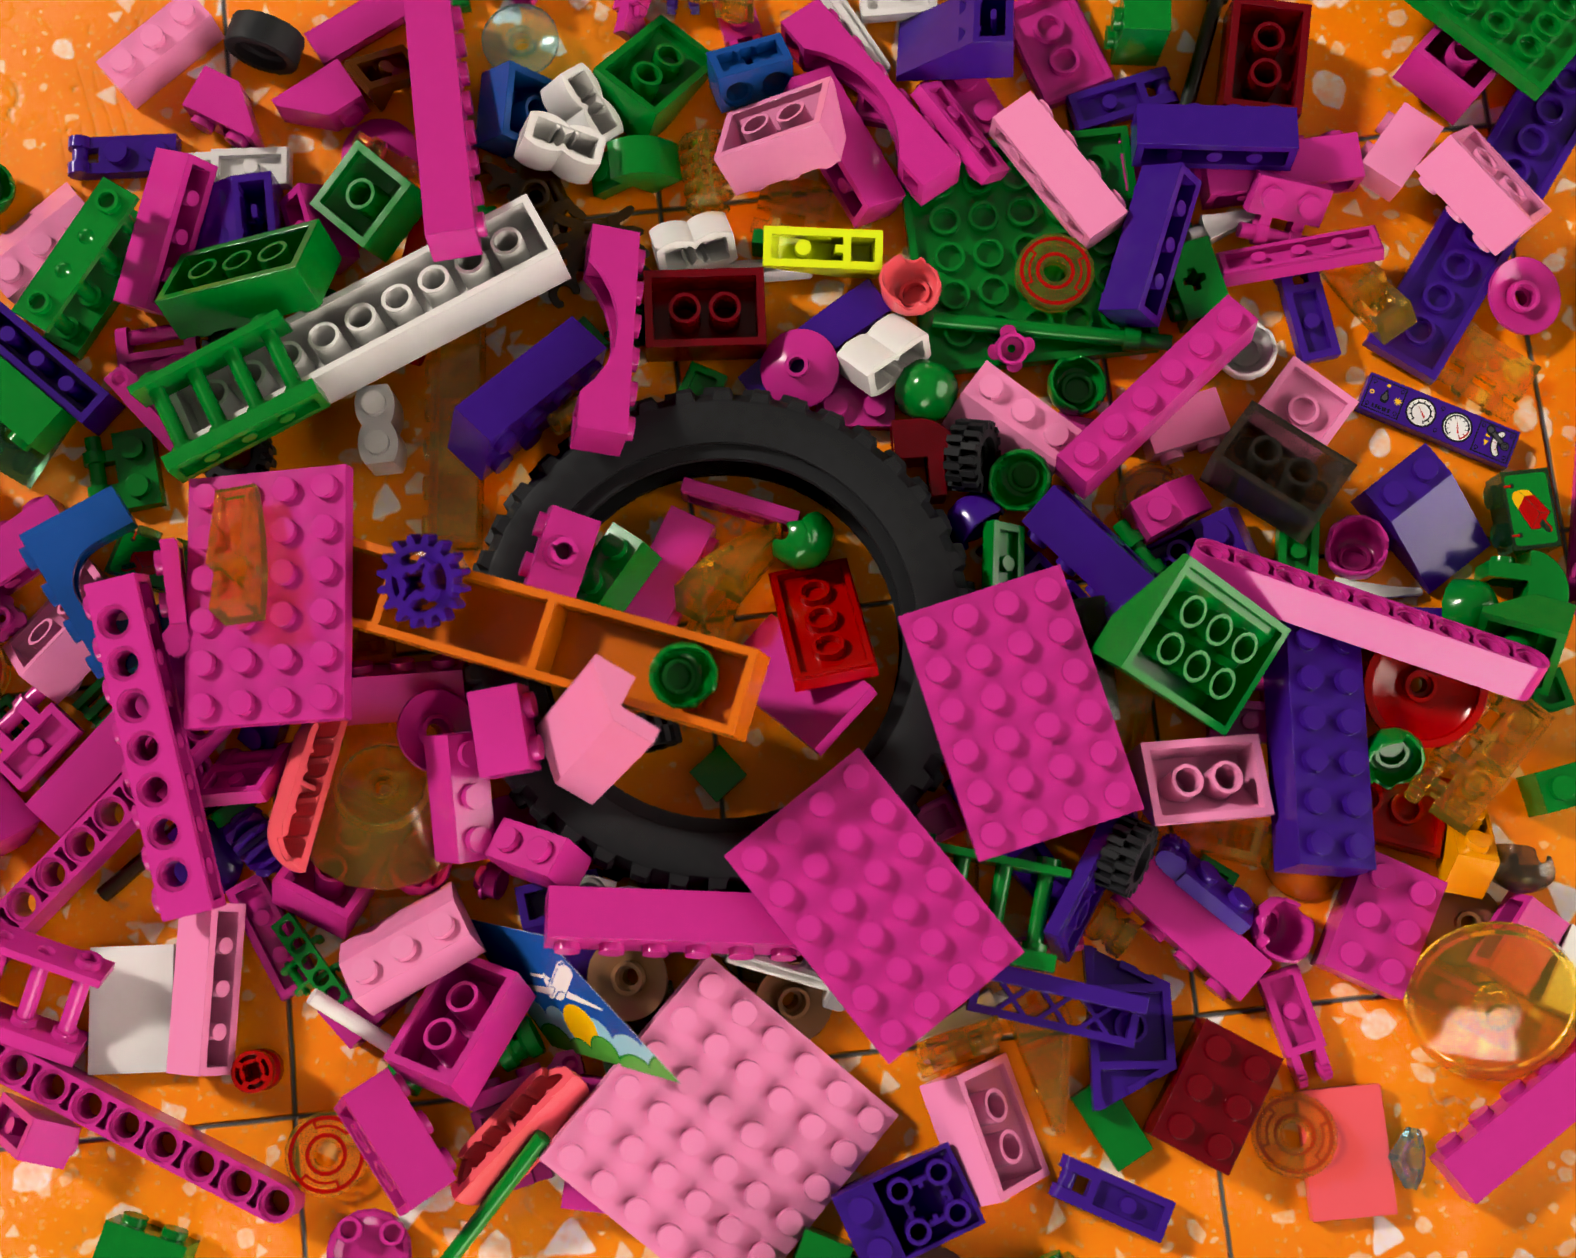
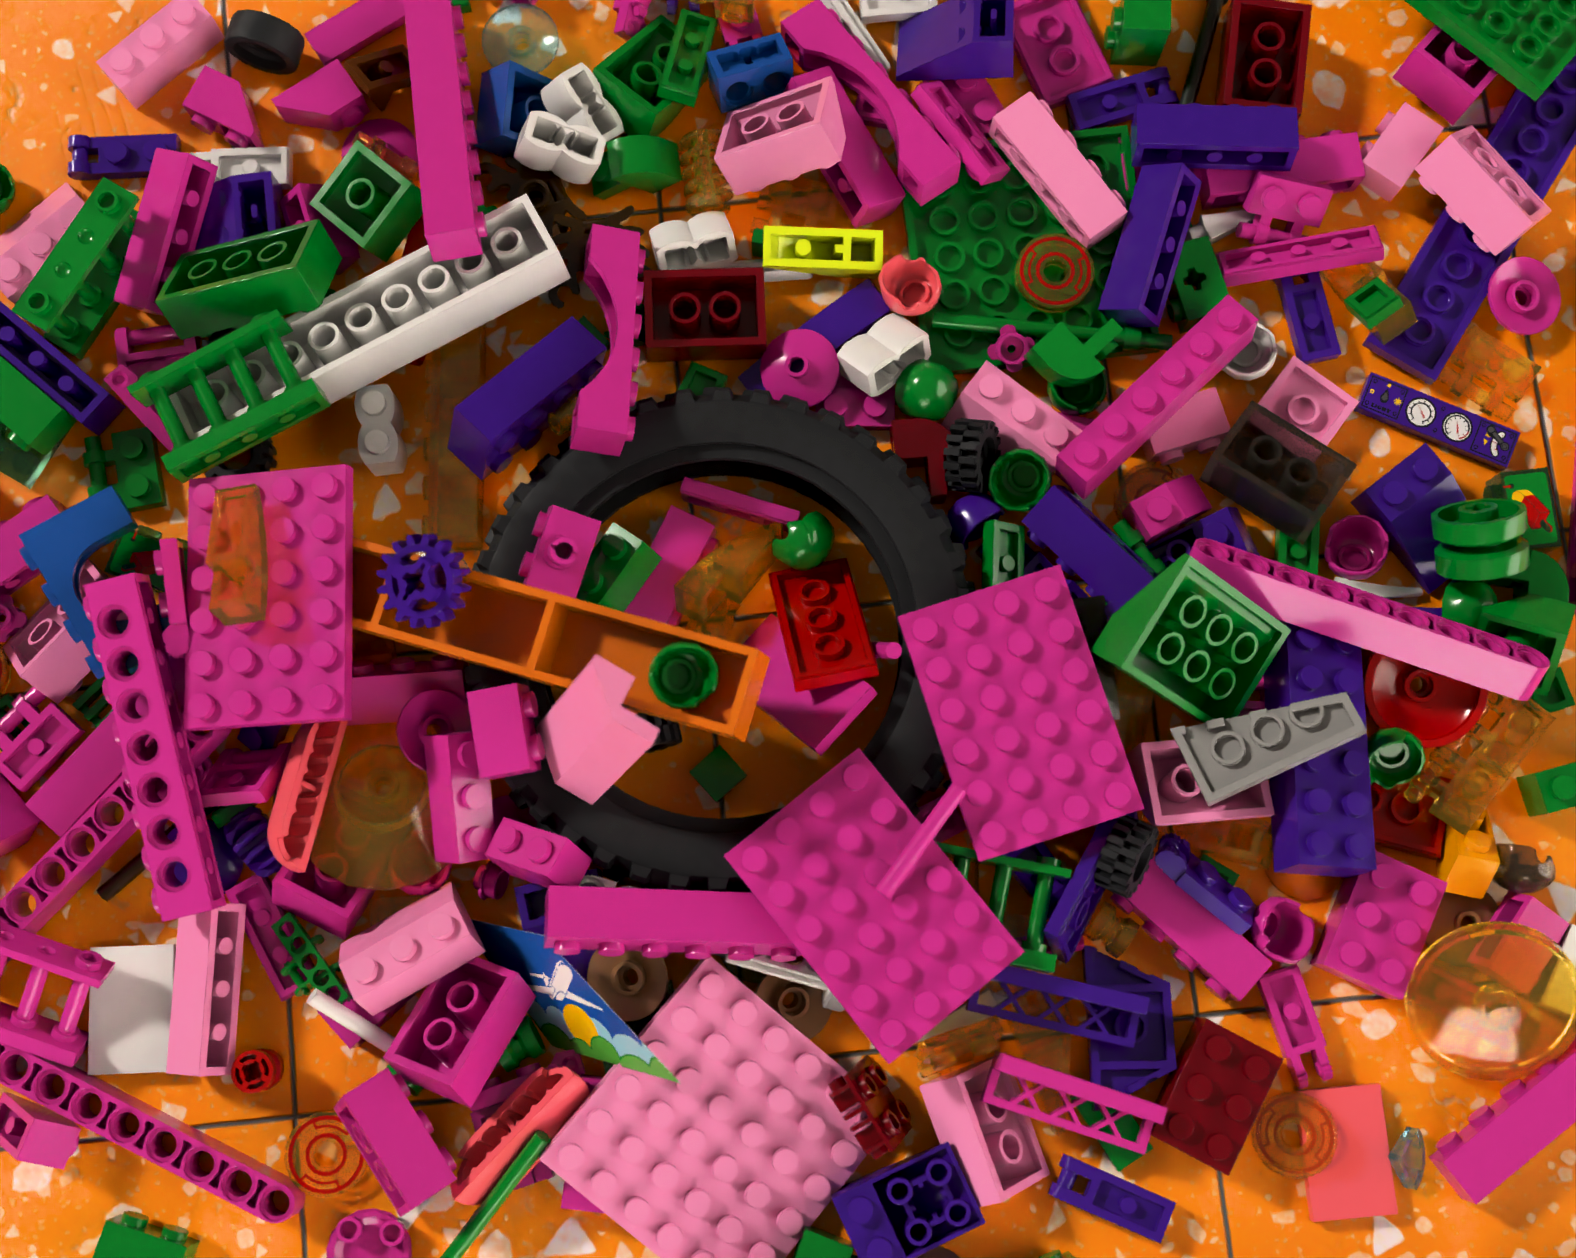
none -> green tile [656,9,718,107]
none -> dark red hinge [828,1055,912,1160]
none -> dark pink bar [871,642,902,659]
none -> dark pink bar [875,783,966,899]
none -> dark pink fence [980,1050,1167,1155]
none -> green brick [1023,318,1123,387]
none -> light grey wing [1170,692,1367,807]
none -> green tile [1344,277,1403,330]
none -> green wheel [1431,498,1531,581]

